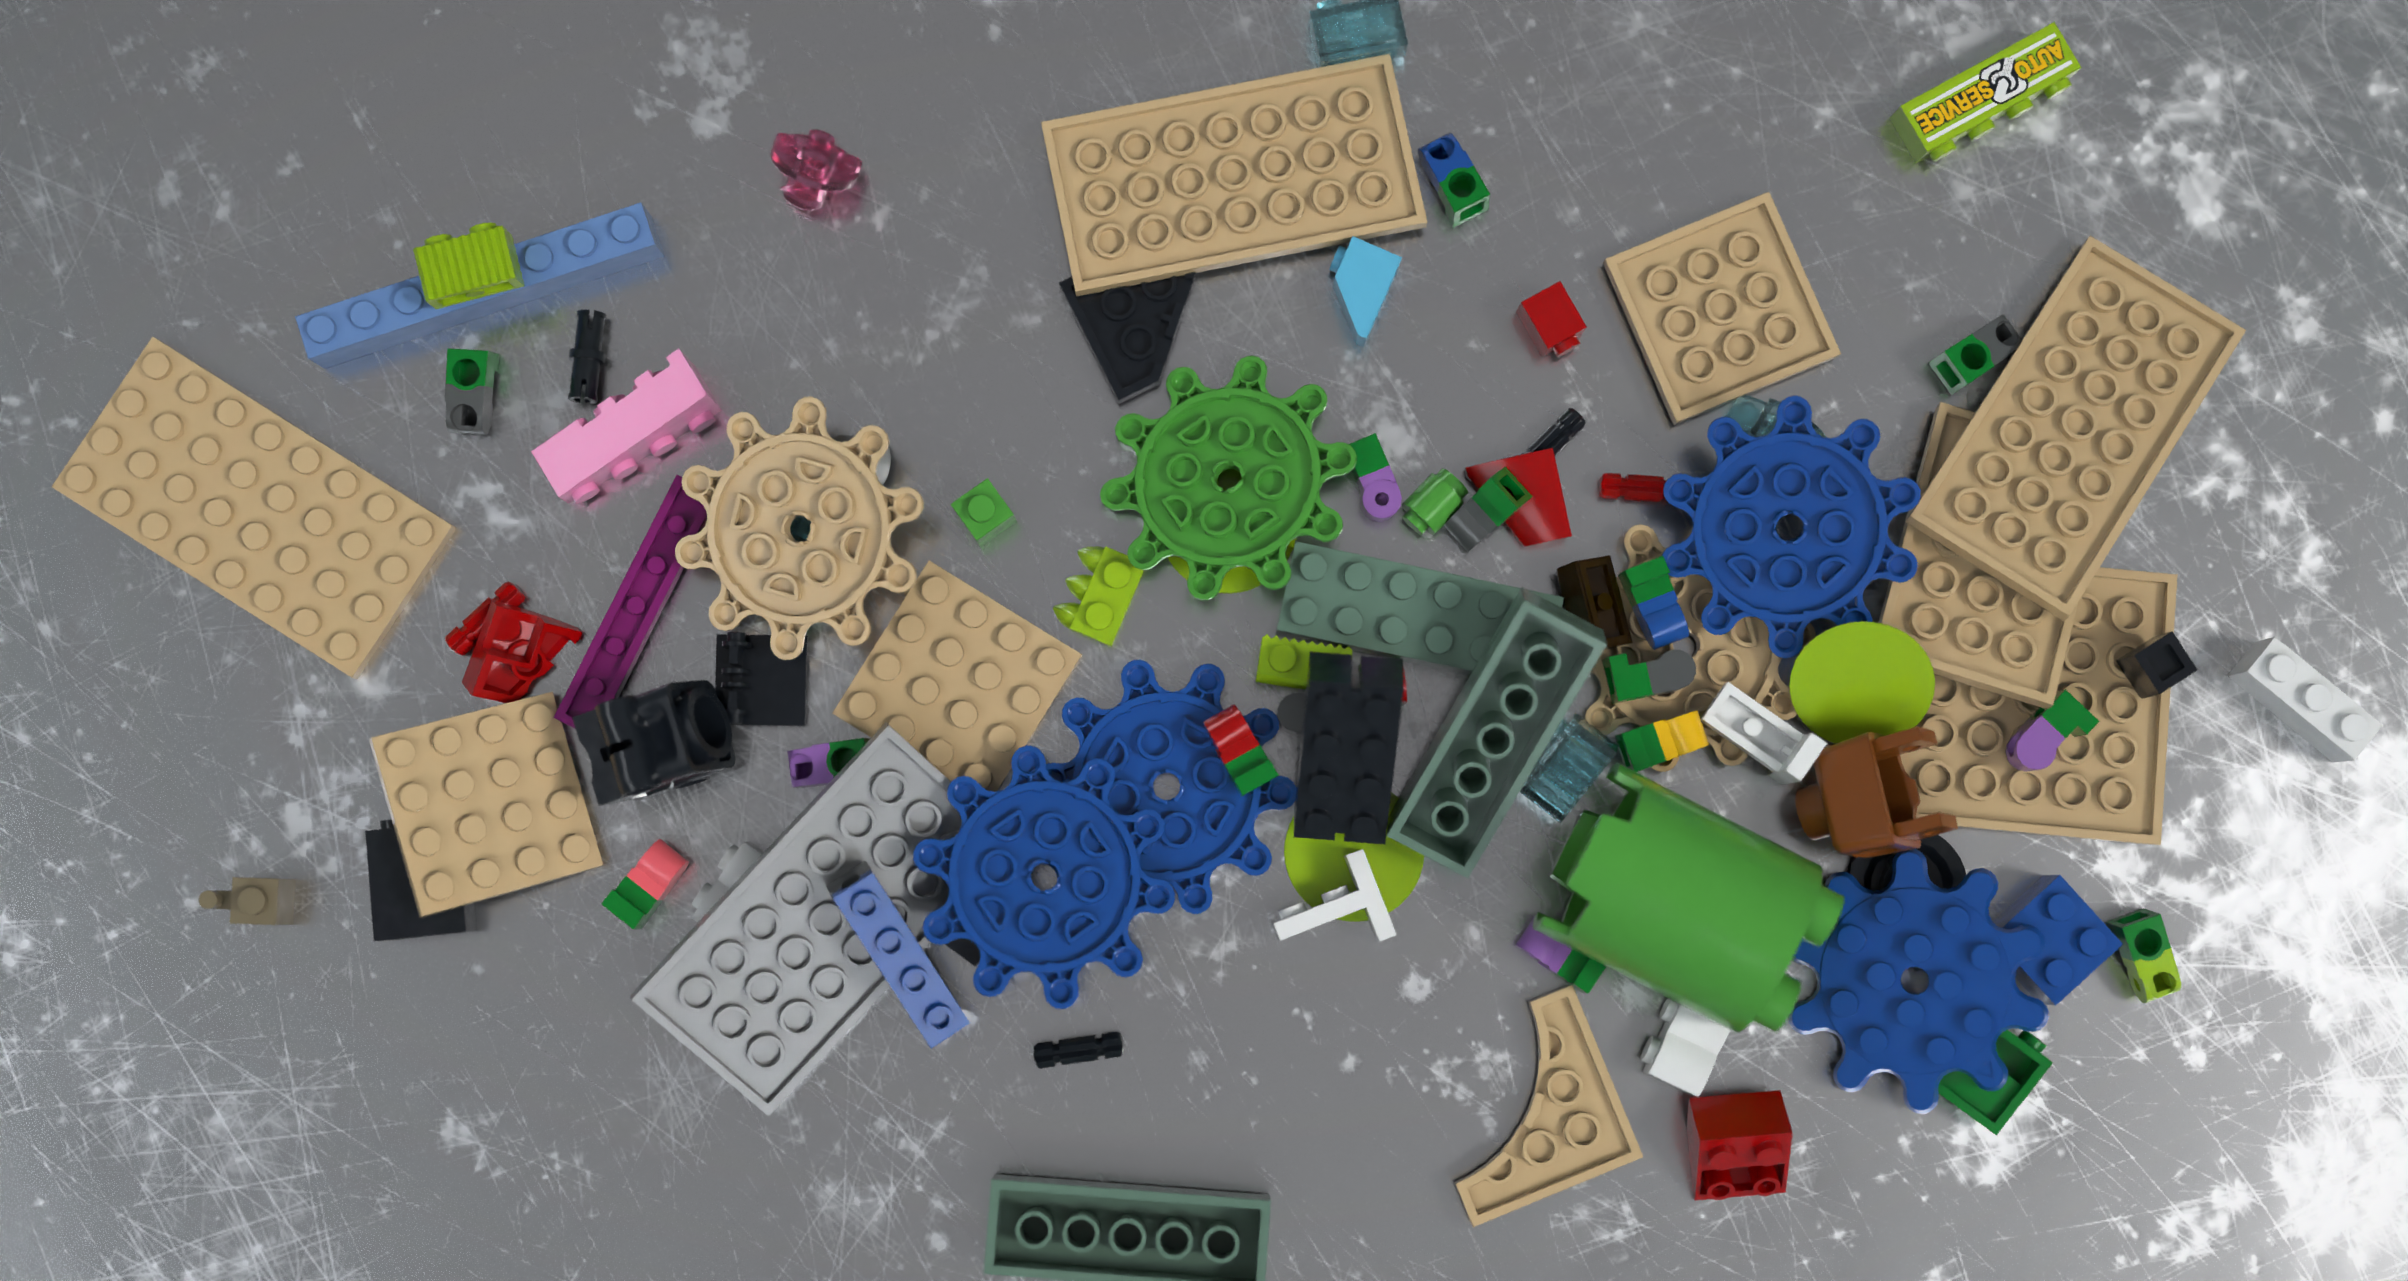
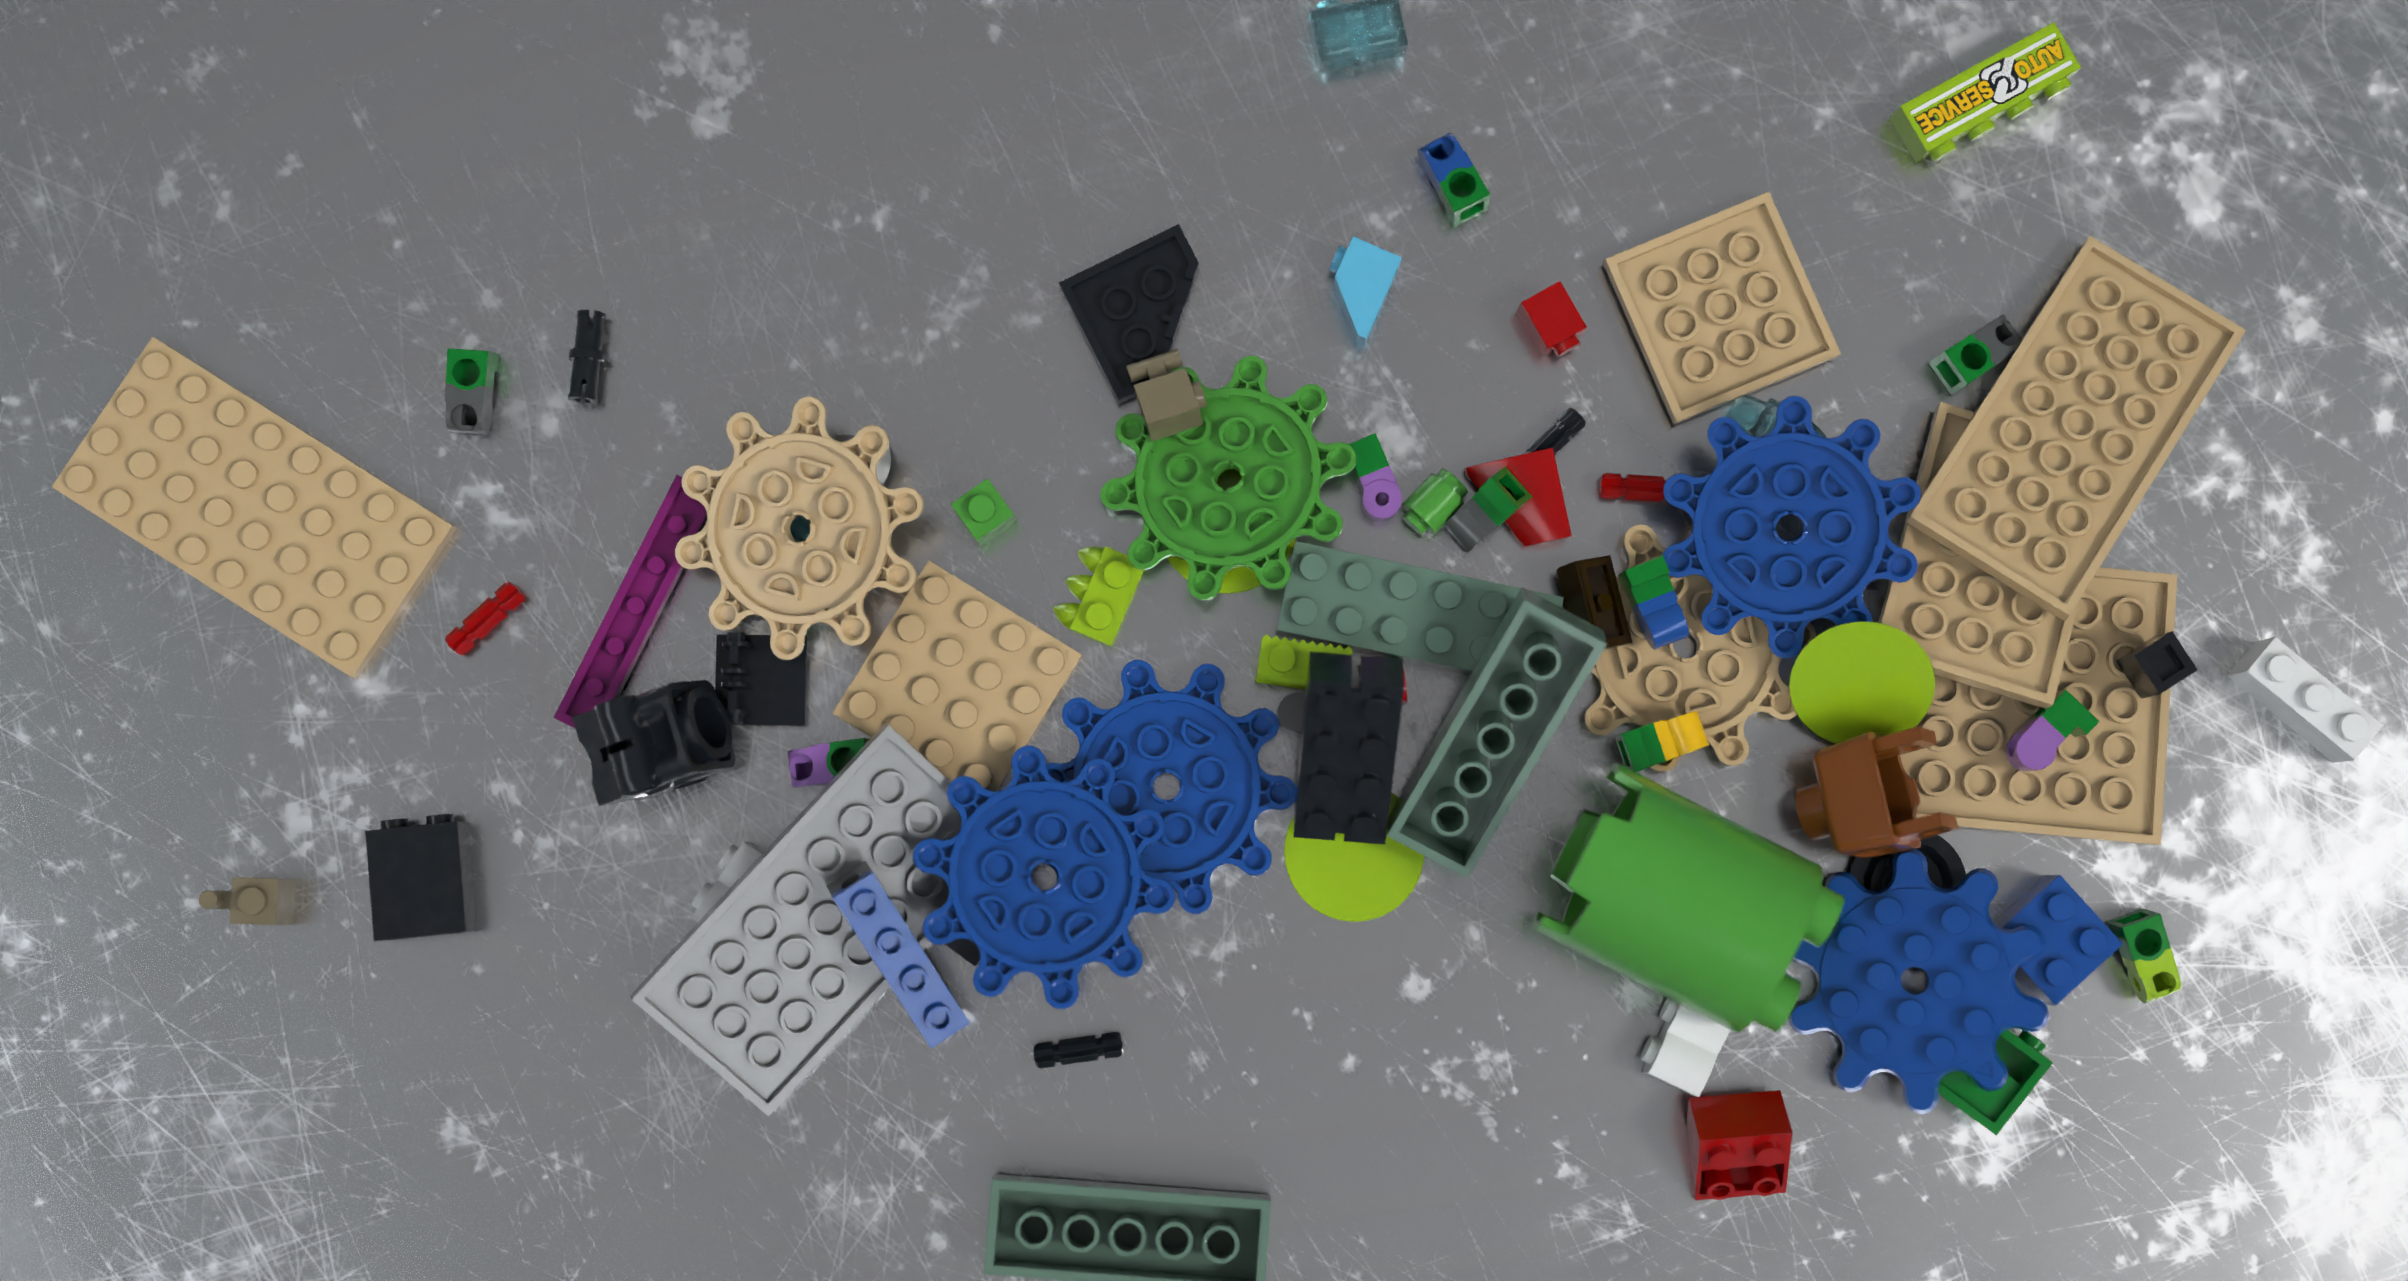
medium blue brick [295,202,665,369] -> none
tan plate [369,692,603,918] -> none
lime brick [413,222,525,309] -> none
red slope [462,600,582,703] -> none
bright pink wedge [531,348,722,504] -> none
leg [601,839,689,930] -> none
clear pink plate [770,129,863,211] -> none
tan plate [1041,54,1427,296] -> none
leg [1203,704,1279,797] -> none
white bracket [1273,849,1397,942] -> none
tan plate [1454,984,1643,1227] -> none
leg [1516,914,1606,994] -> none
clear light blue brick [1520,713,1618,823] -> none
leg [1602,650,1696,704] -> none
white bracket [1700,682,1827,785] -> none
none -> dark tan brick [1126,349,1207,442]

